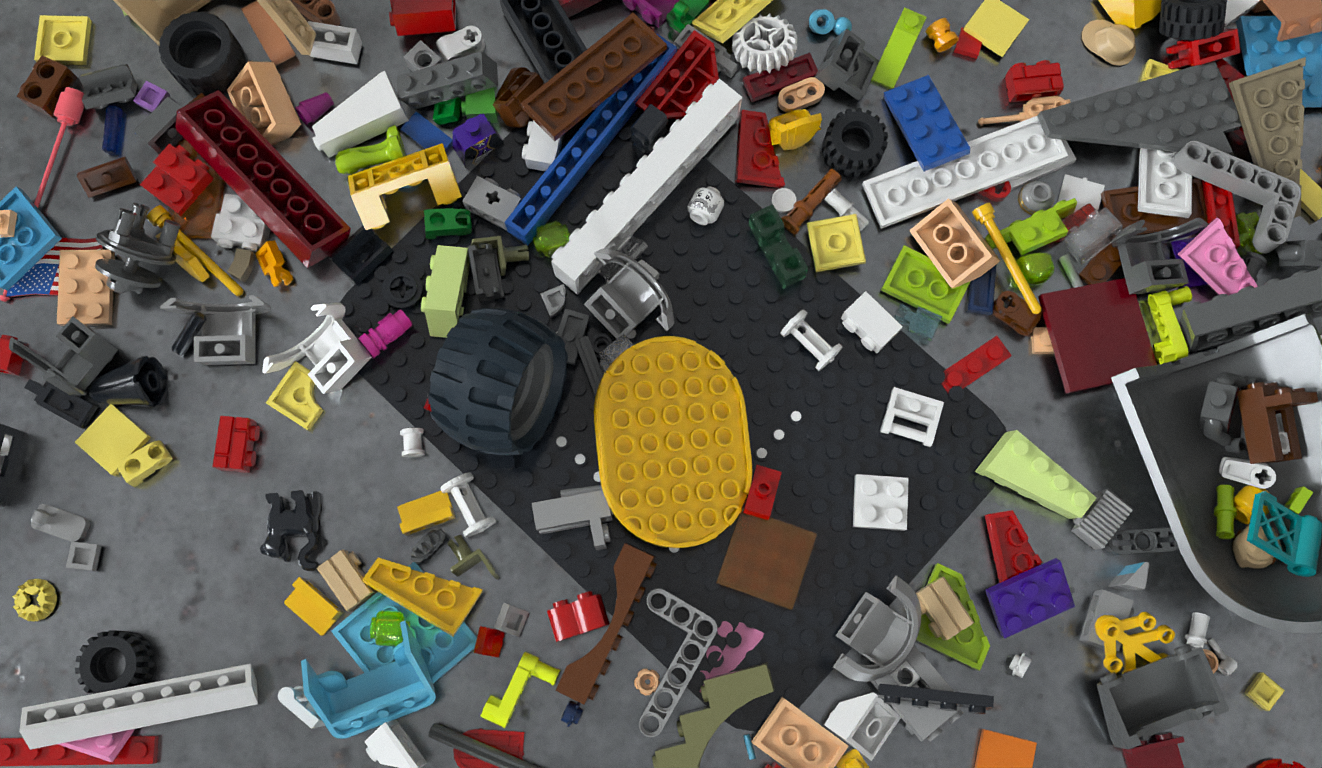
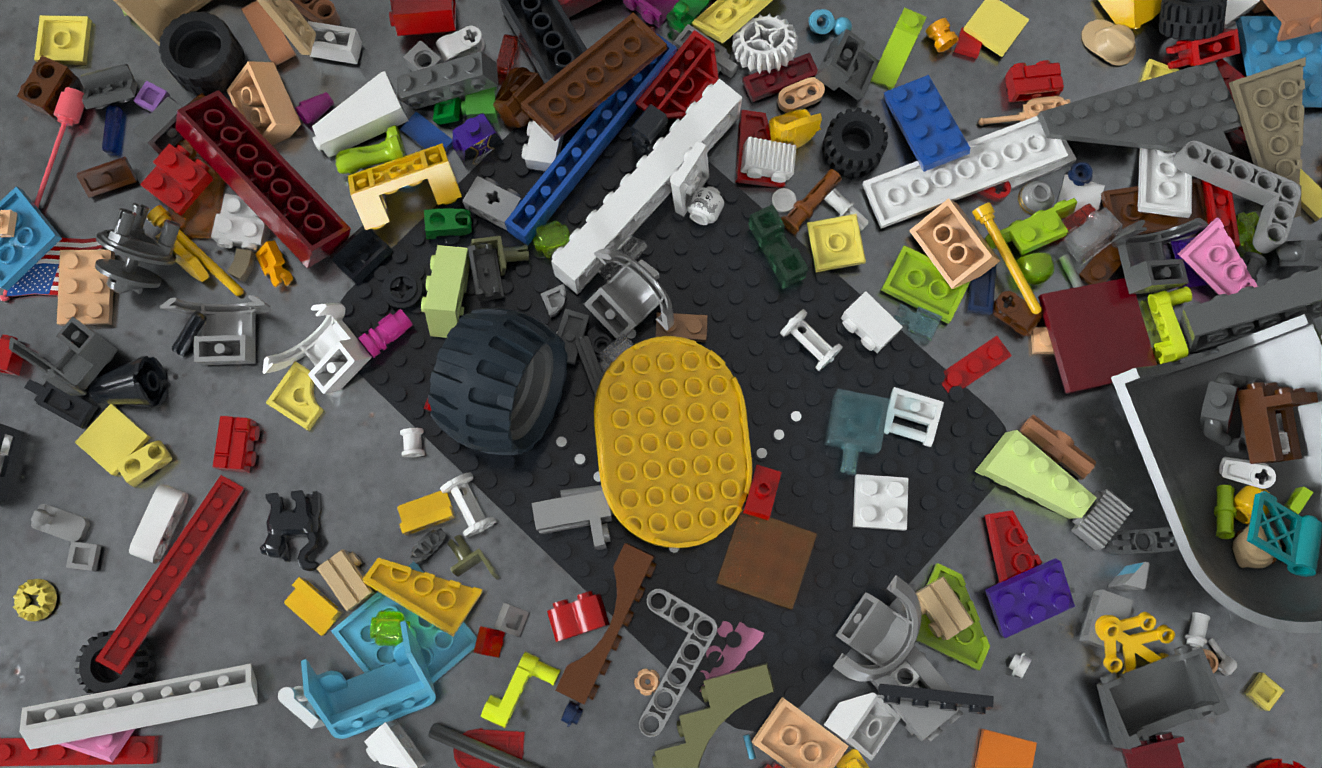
none -> red plate [95,475,244,674]
none -> white beam [129,484,188,564]
none -> clear red beam [497,34,518,79]
none -> medium nougat plate [656,313,708,342]
none -> white plate [670,141,709,217]
none -> white brick [740,137,797,183]
none -> clear light blue brick [825,389,889,475]
none -> nougat piece [1019,414,1096,480]
none -> dark blue plate [1068,162,1093,186]

